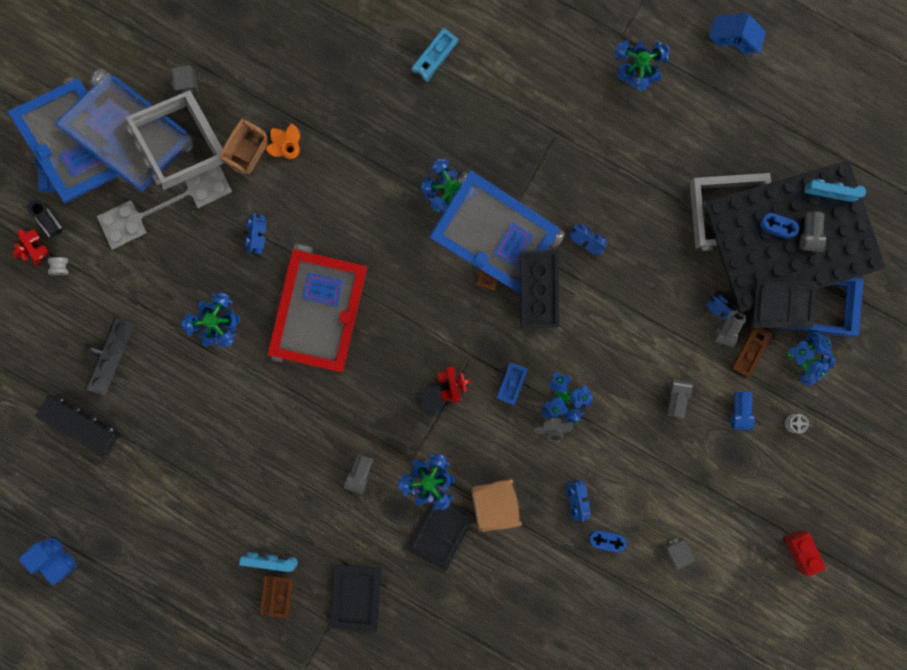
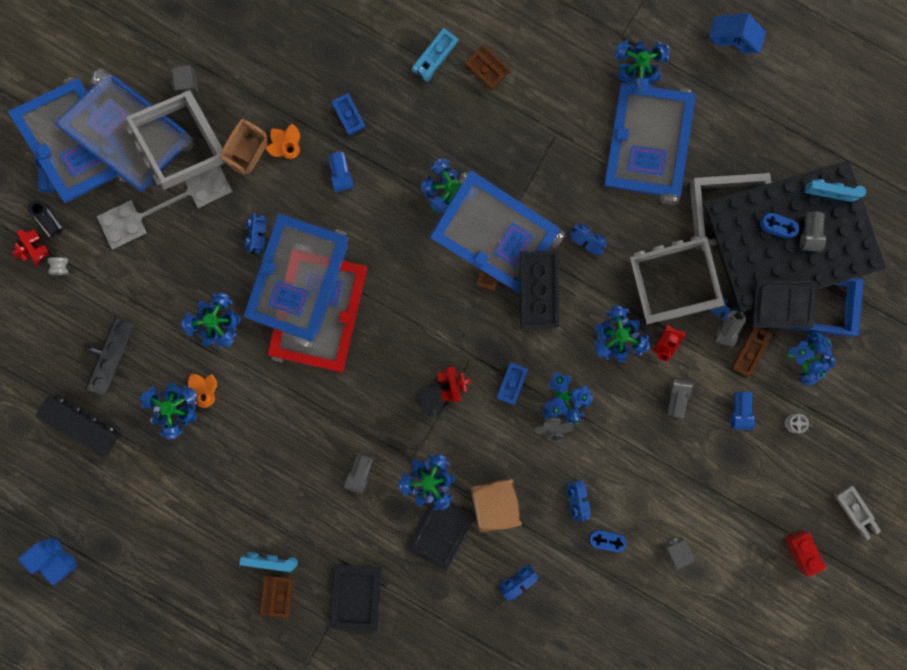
none -> blue plant [140,382,197,439]
none -> orange plate [188,373,217,408]
none -> door [244,213,350,347]
none -> blue piece [328,152,354,192]
none -> blue plate [332,93,366,136]
none -> reddish brown plate [465,44,511,91]
none -> blue hinge [498,564,539,601]
none -> blue plant [594,306,650,362]
none -> door [604,83,696,205]
none -> light grey window [630,235,724,325]
none -> red hips [653,325,686,362]
none -> light grey hinge [834,485,881,541]

